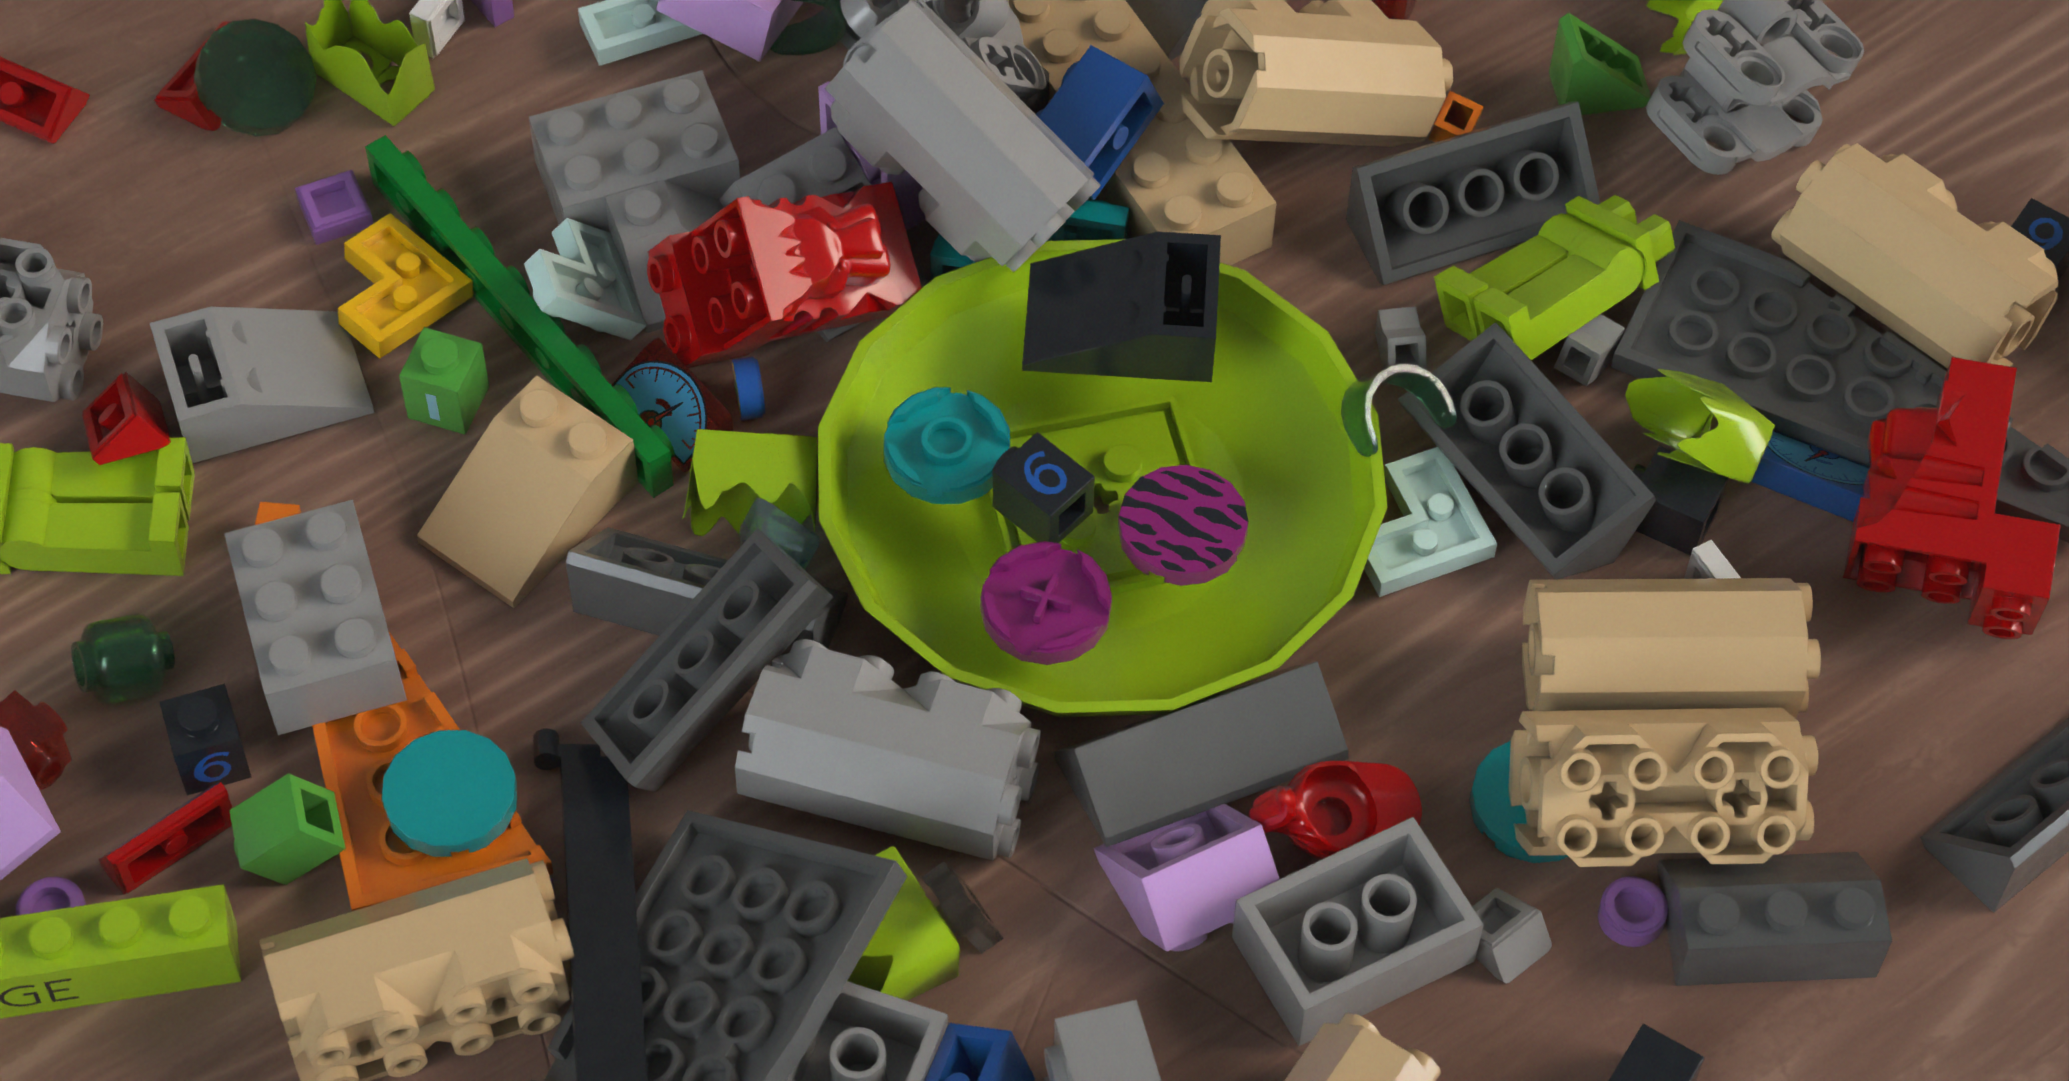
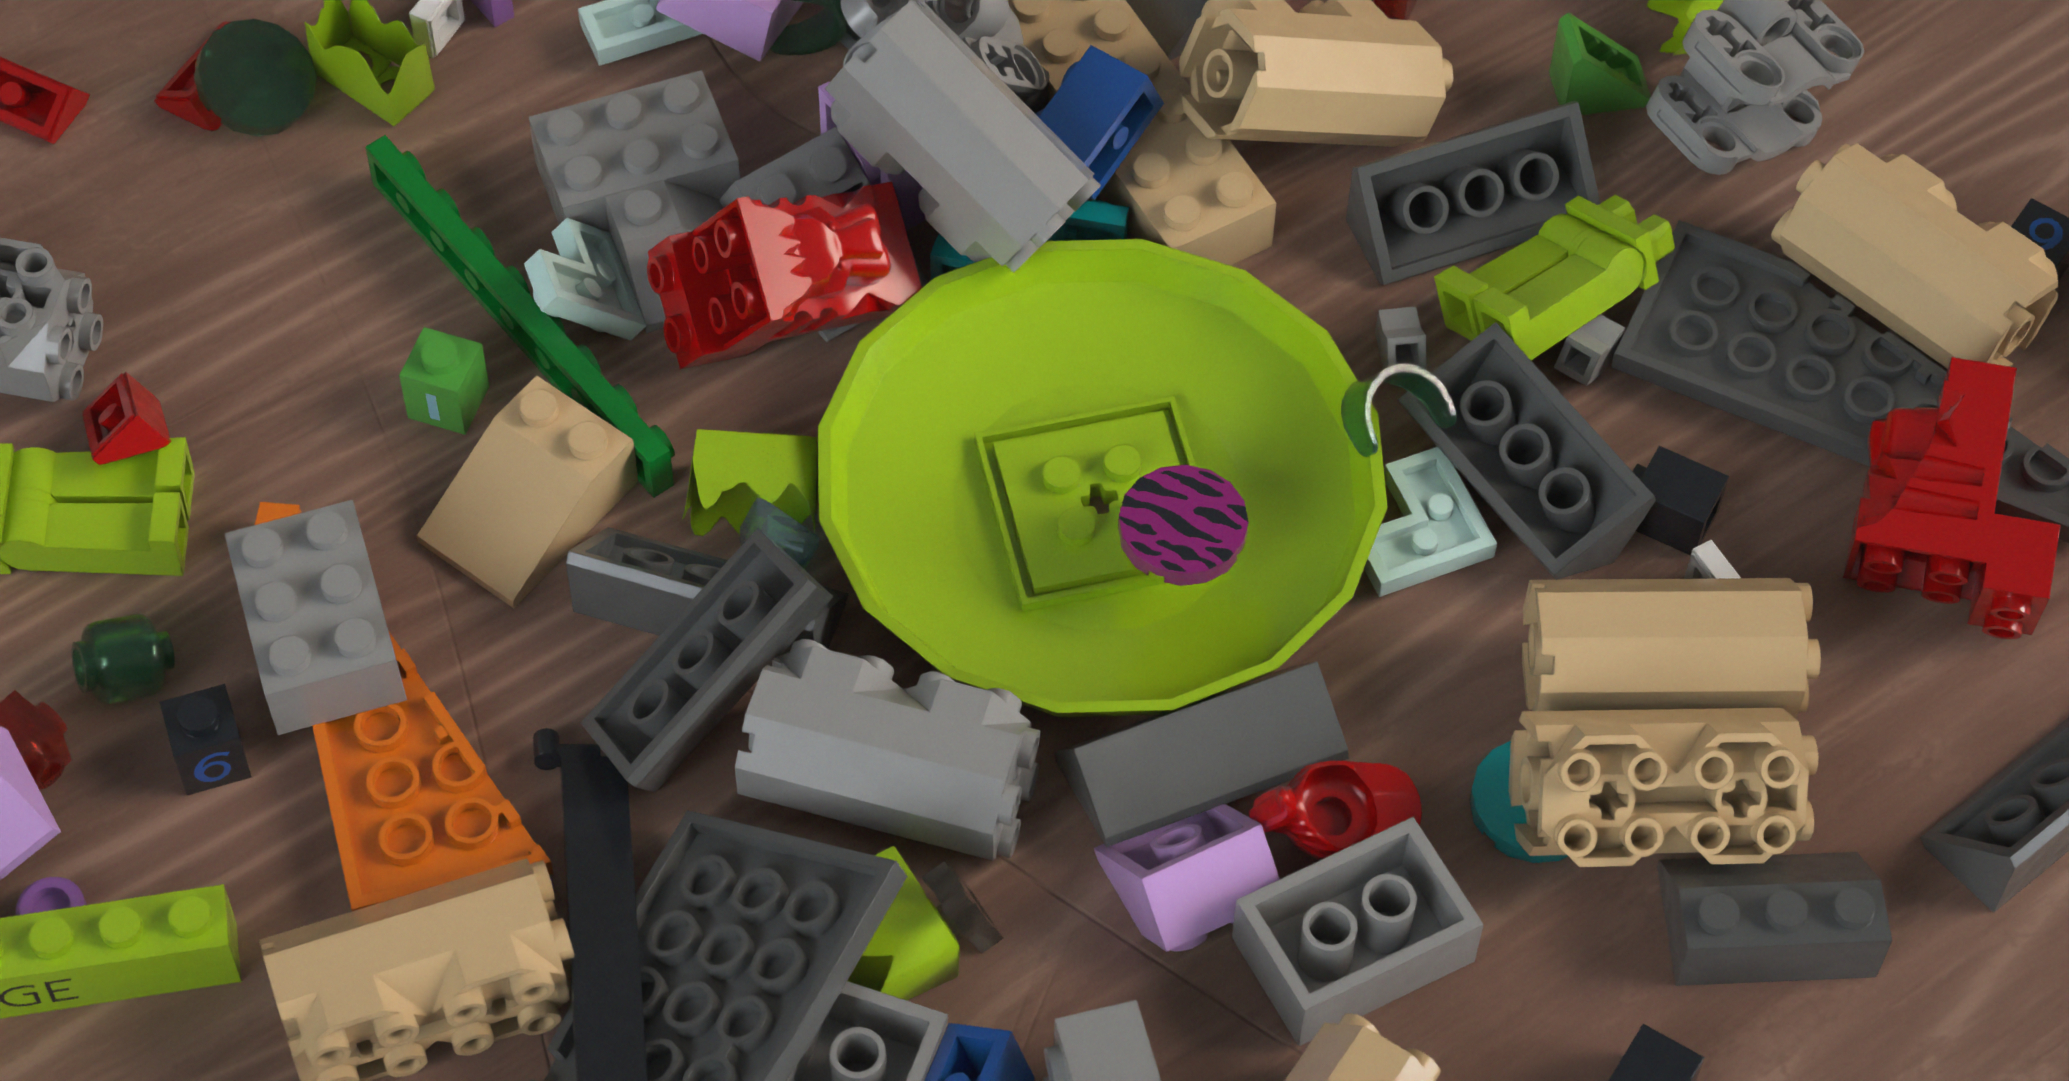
red slope [98,782,233,895] -> none
light grey slope [149,306,375,463] -> none
bright green brick [229,773,346,885] -> none
medium lavender tile [295,170,373,245] -> none
yellow plate [338,213,473,359] -> none
teal tile [382,730,517,857] -> none
slope [612,337,733,473] -> none
blue tile [732,356,765,421] -> none
teal tile [884,387,1010,504] -> none
magenta tile [980,541,1112,665] -> none
black brick [992,432,1095,543] -> none
black slope [1022,231,1221,382] -> none
orange piece [1429,91,1484,142] -> none
light grey slope [1472,888,1552,984] -> none
medium lavender tile [1598,876,1668,947] -> none
lime piece [1625,369,1775,484] -> none
blue slope [1751,430,1870,522] -> none

